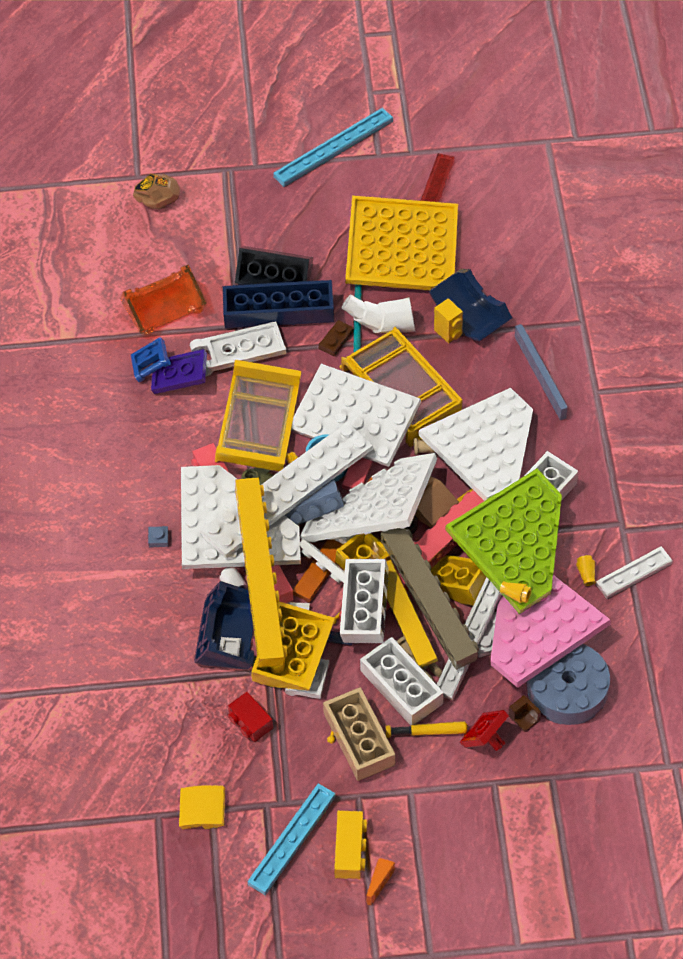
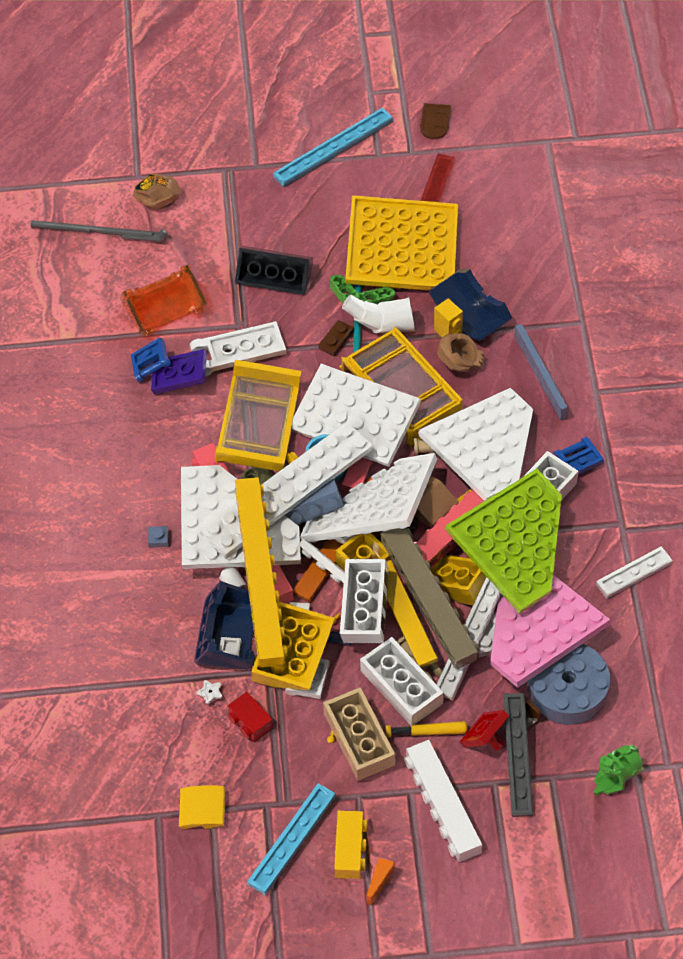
dark blue brick [222,280,334,328] -> none
yellow cone [500,581,531,603] -> none
yellow cone [576,555,596,586] -> none
none -> dark grey bar [30,220,168,243]
none -> white plate [197,680,223,704]
none -> bright green beam [330,275,395,304]
none -> white brick [404,740,482,863]
none -> reddish brown window [420,103,451,140]
none -> medium nougat helmet [437,334,485,372]
none -> dark grey tile [503,693,533,817]
none -> blue plate [553,436,604,475]
none -> bright green helmet [594,745,643,796]

